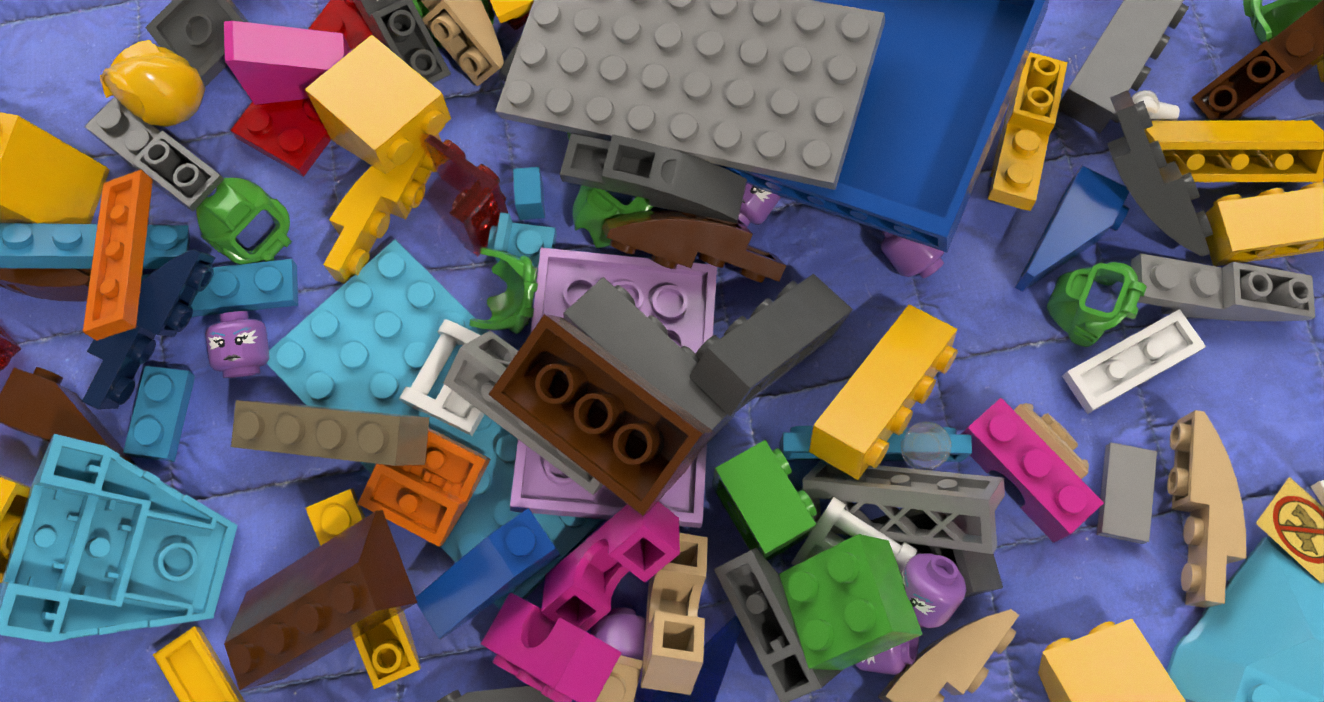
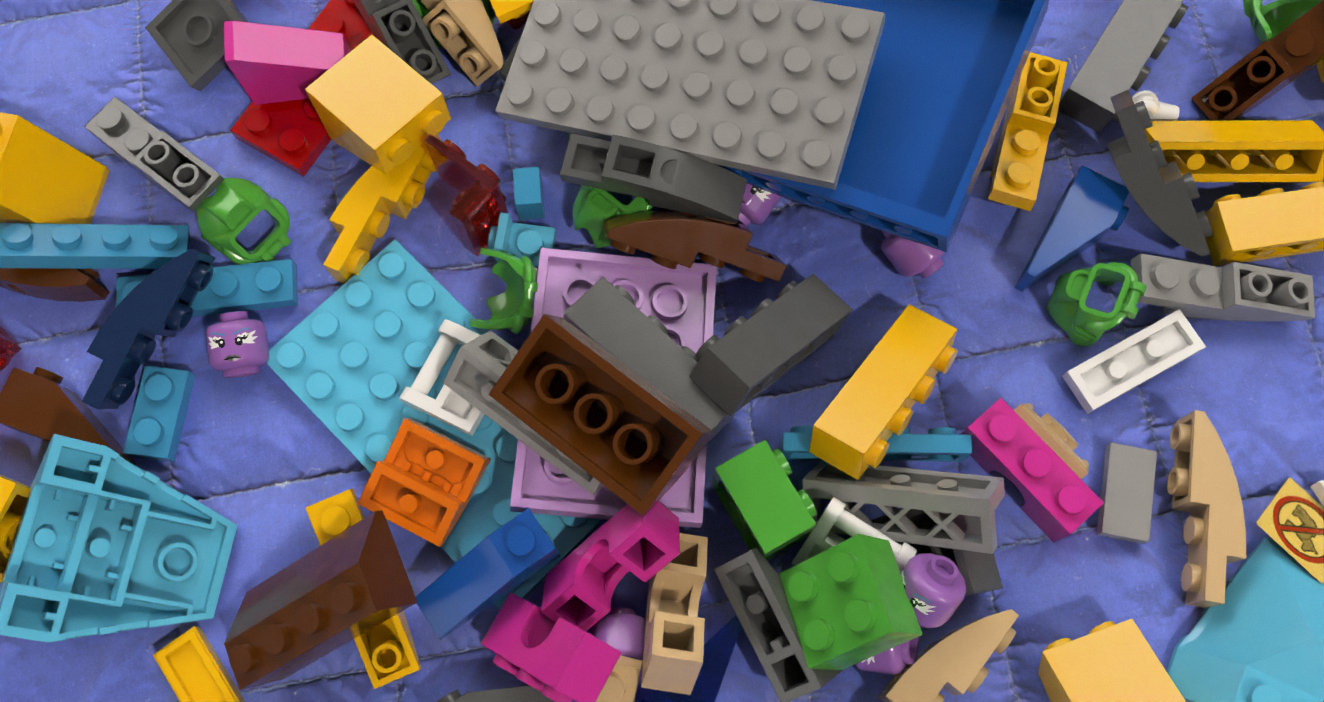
orange plate [83,169,153,341] -> none
yellow helmet [100,40,206,127] -> none
dark tan brick [231,400,430,466] -> none
clear tile [901,421,952,471] -> none

